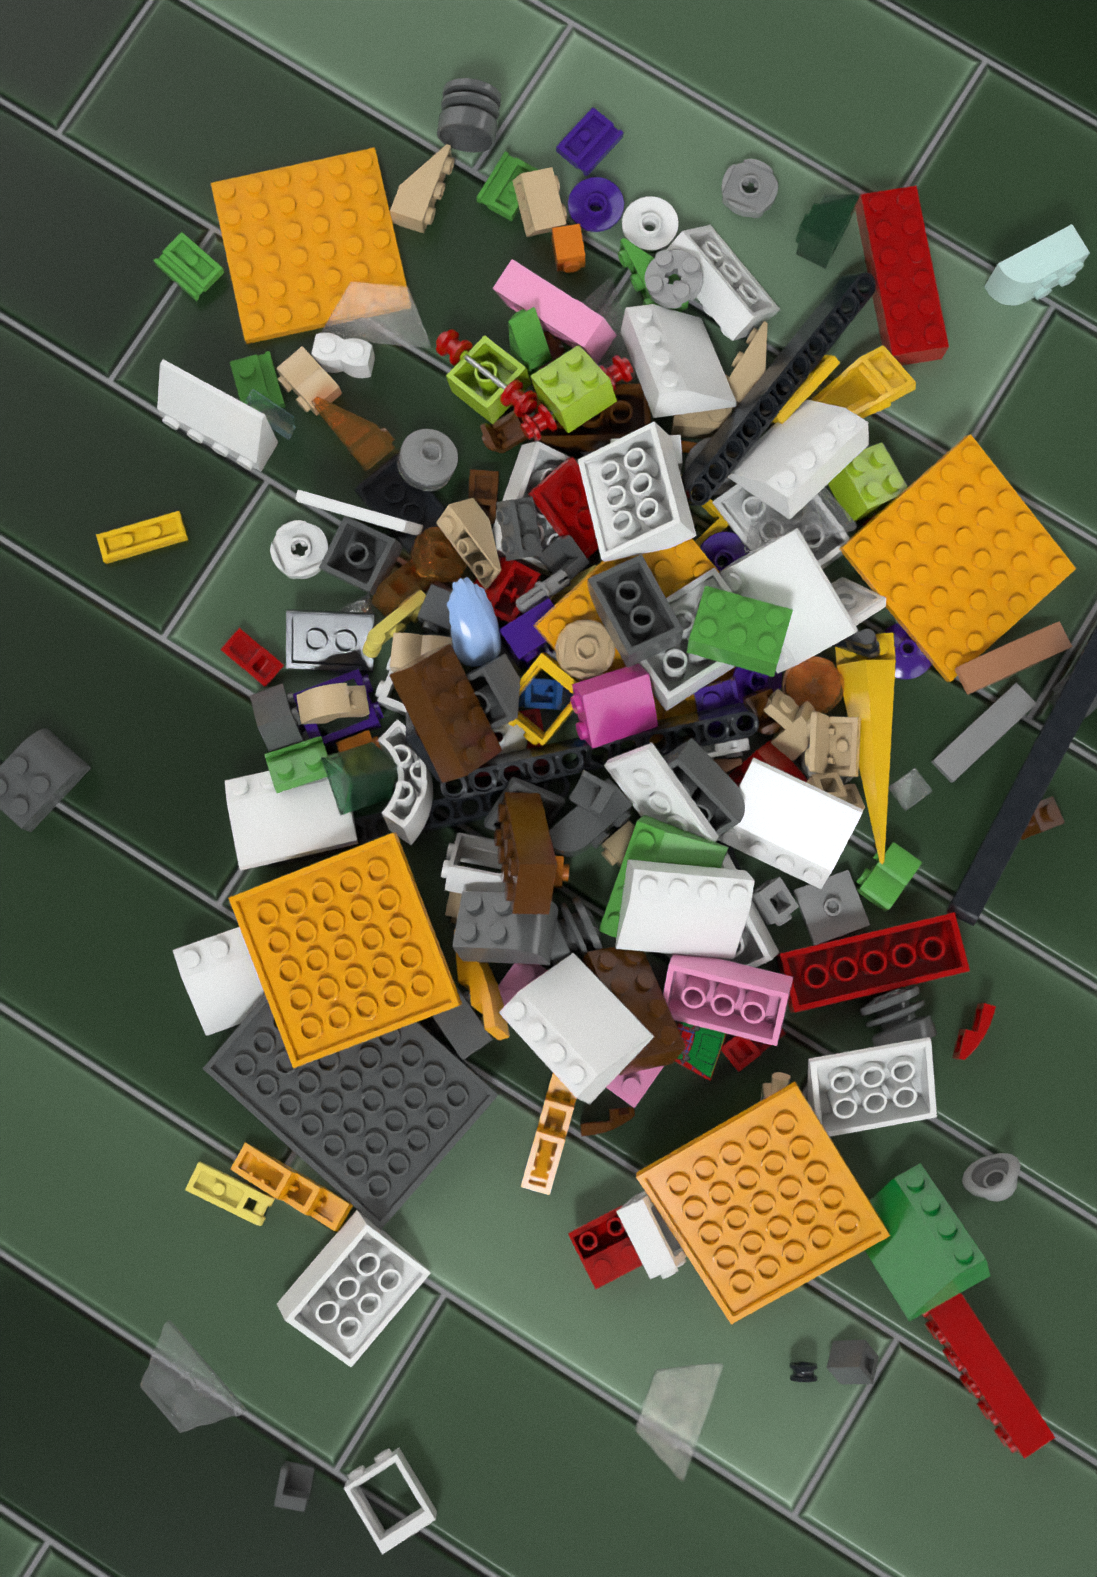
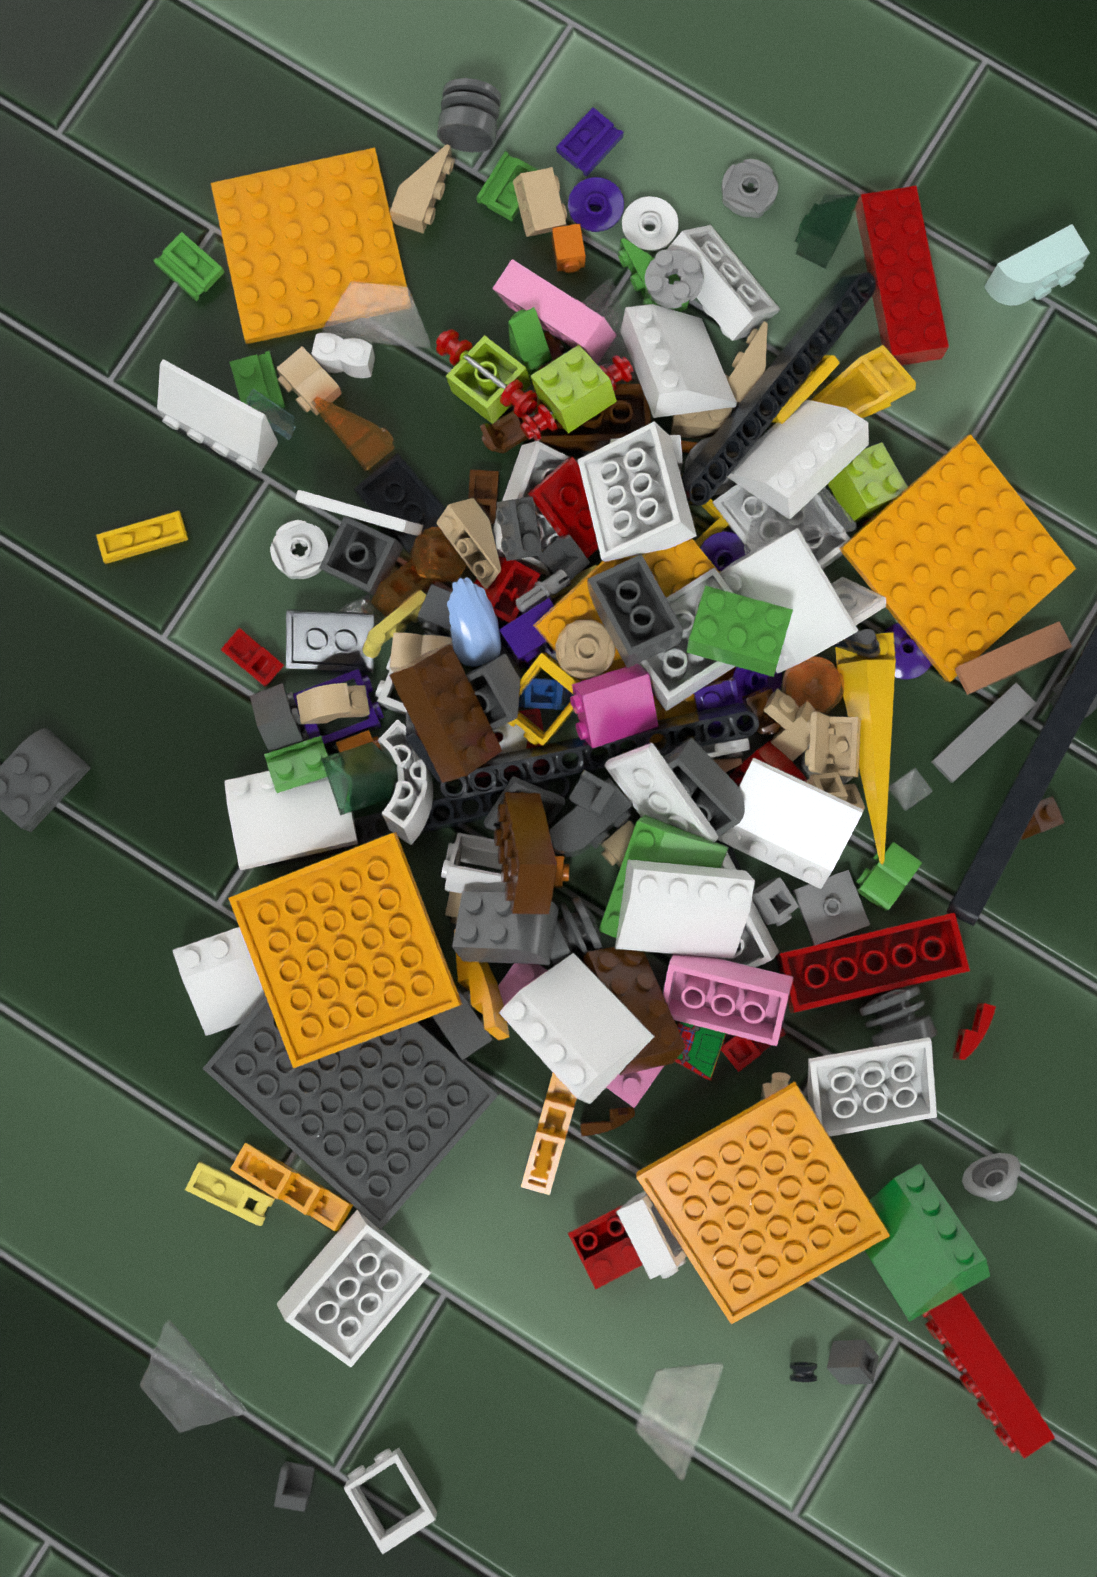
light grey piece [397,429,458,491] -> none

